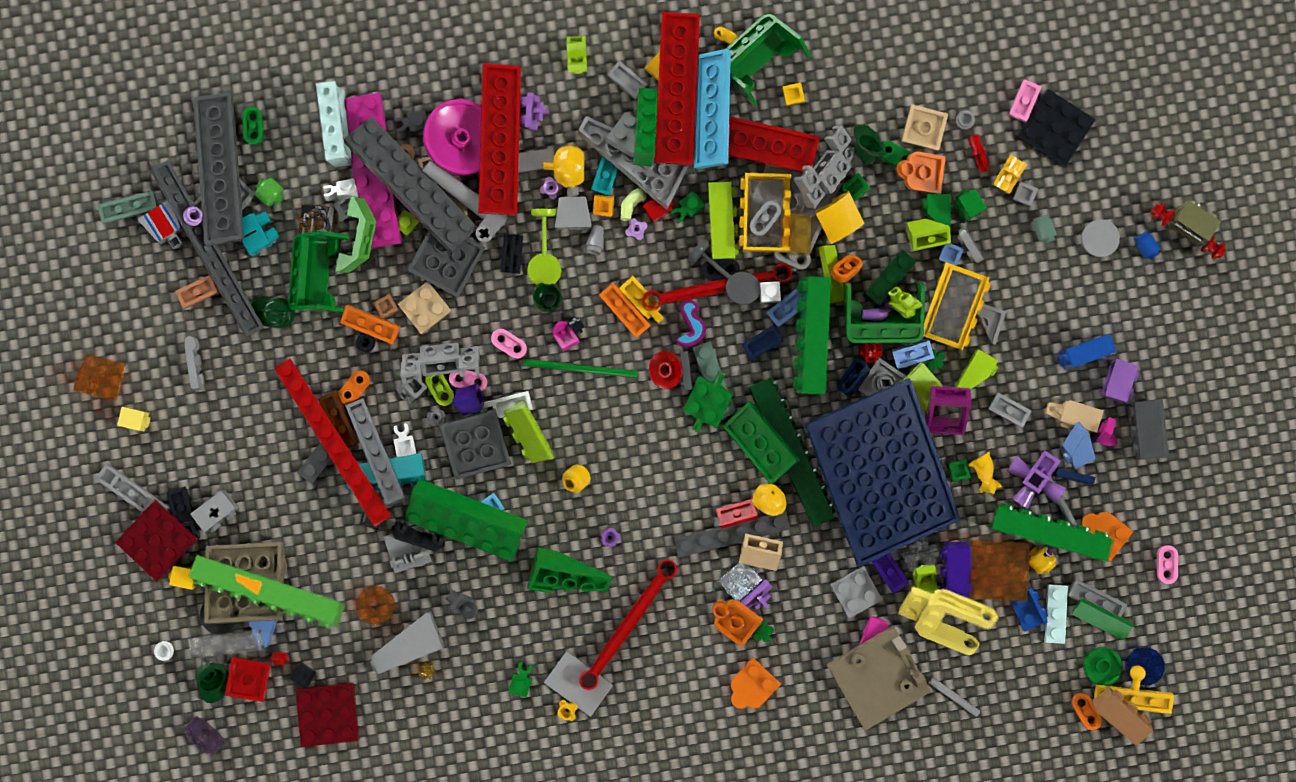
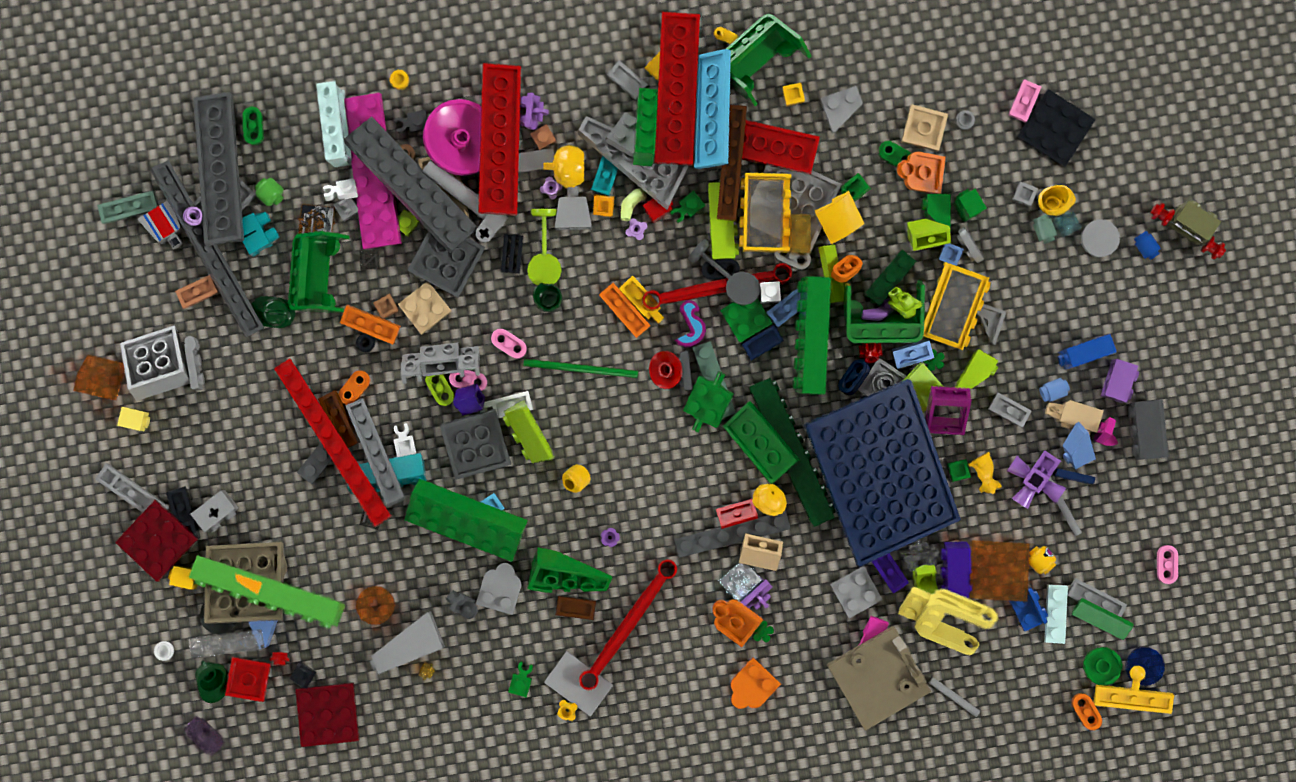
bright green slope [335,196,376,273] -> none
light grey hinge [384,526,432,573] -> none
black piece [391,521,445,552] -> none
light grey brick [397,376,428,404] -> none
light grey plate [427,408,446,427] -> none
dark pink plate [552,321,579,352] -> none
lime brick [566,36,587,74] -> none
black plate [568,316,584,334] -> none
light grey cone [585,225,604,255] -> none
light grey plate [749,201,781,236] -> none
light grey bracket [793,126,855,208] -> none
dark green piece [854,124,885,165] -> none
red axle [967,134,990,173] -> none
green brick [989,503,1114,562] -> none
yellow hips [992,155,1027,194] -> none
orange plate [1081,512,1134,562] -> none
medium nougat brick [1092,686,1153,746] -> none
none -> light grey slope [120,325,190,401]
none -> yellow tile [390,70,409,90]
none -> light grey plate [476,563,522,615]
none -> nougat plate [530,124,556,150]
none -> reddish brown tile [555,596,596,620]
none -> reddish brown plate [717,105,747,221]
none -> green plate [720,298,773,343]
none -> light grey wing [820,86,863,134]
none -> yellow hair [1038,185,1076,216]
none -> medium blue brick [1039,378,1070,402]
none -> clear light blue plate [1055,211,1082,237]

